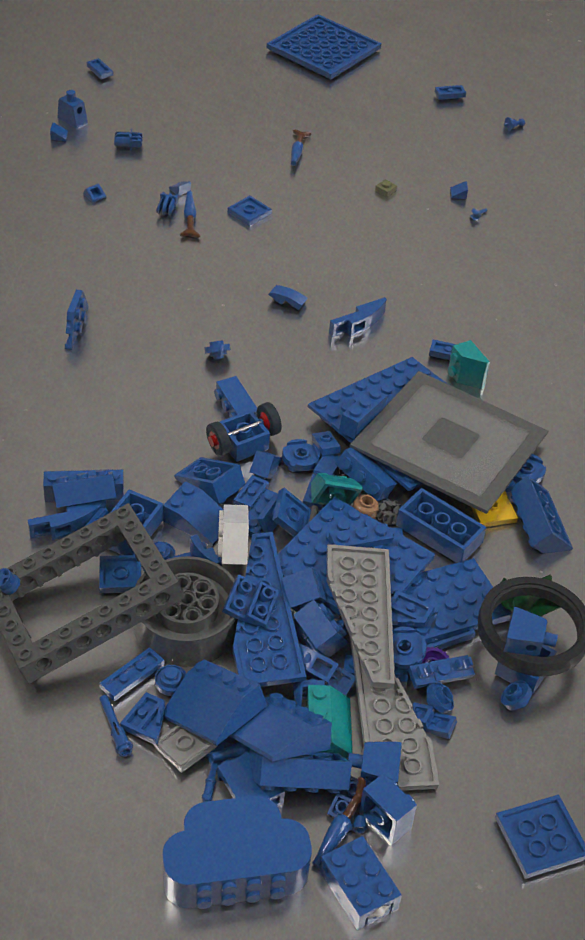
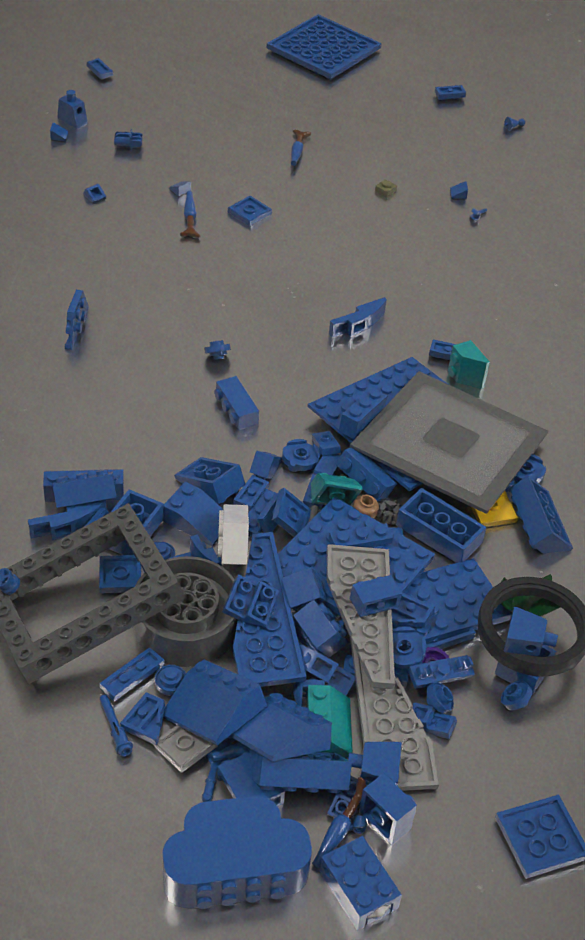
blue arm [156,192,179,216] -> none
brick [206,402,282,462] -> none
blue slope [268,285,308,310] -> none
none -> blue brick [350,575,402,617]

